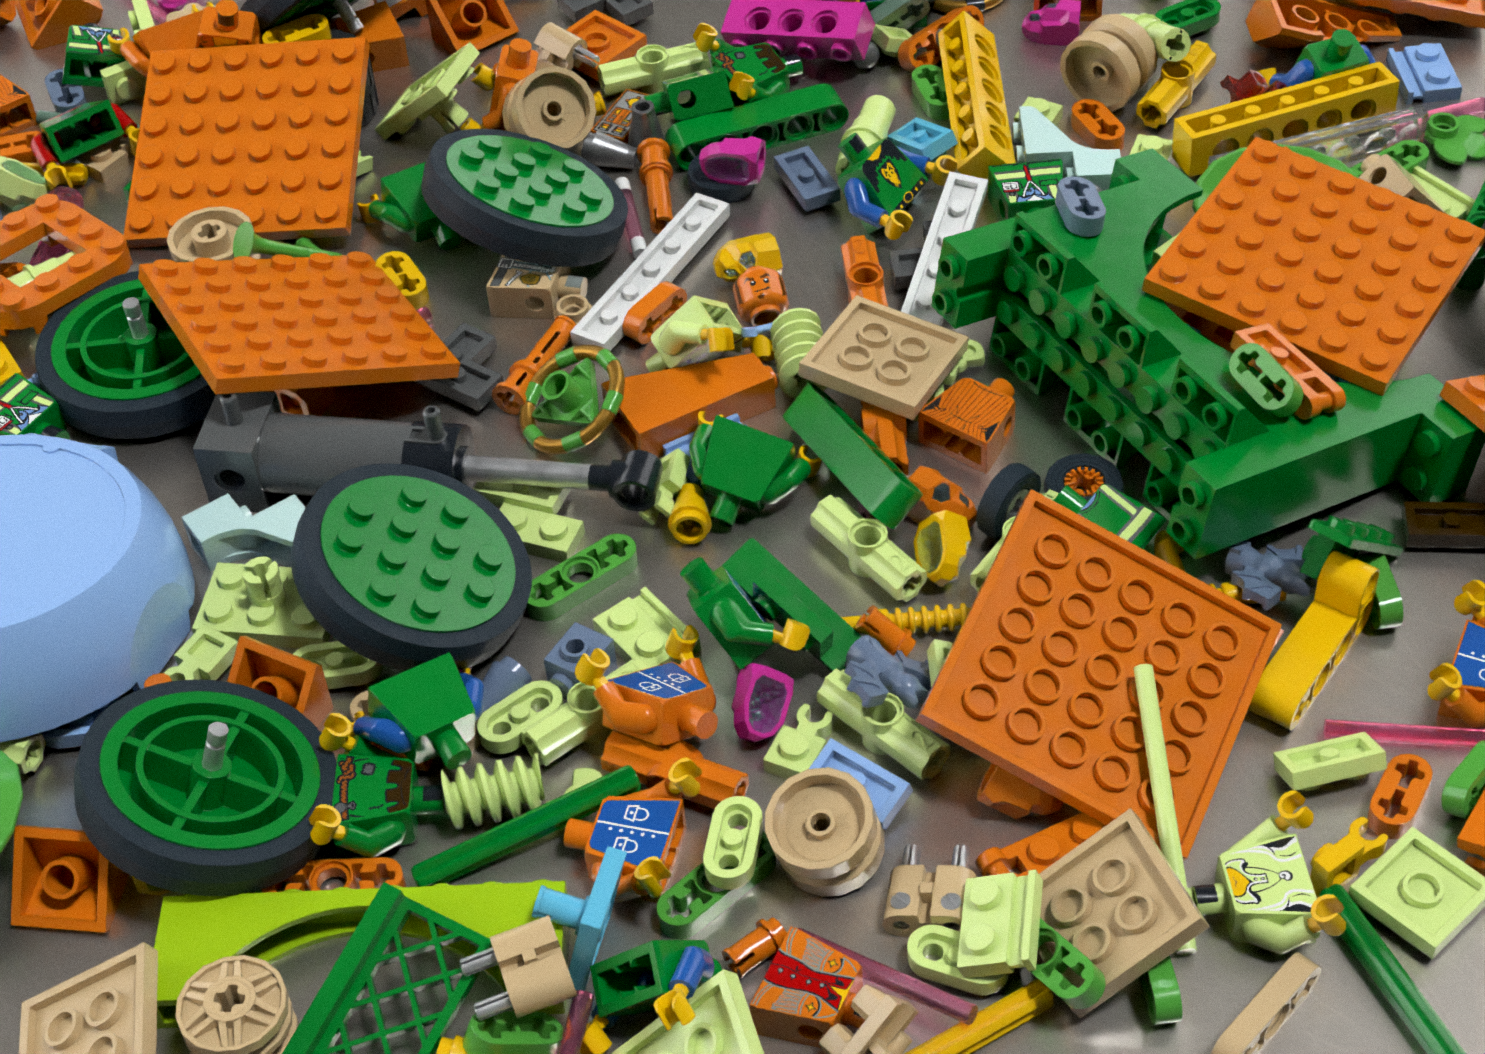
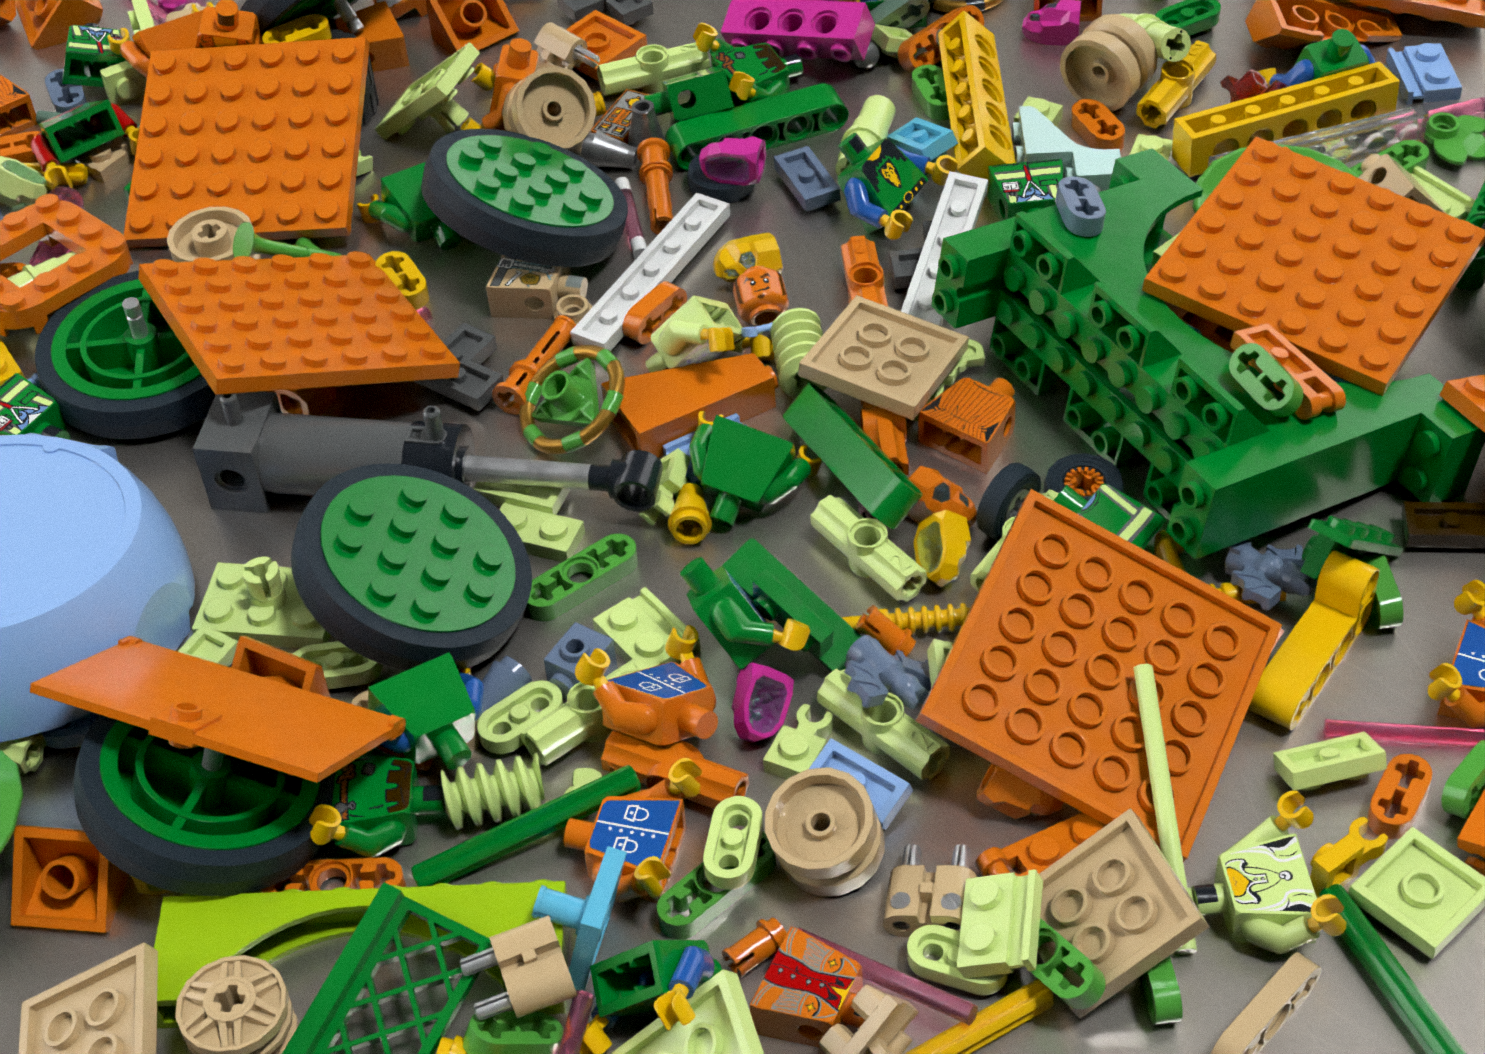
light aqua arch [181,493,306,572] -> none
none -> orange door [30,636,406,783]

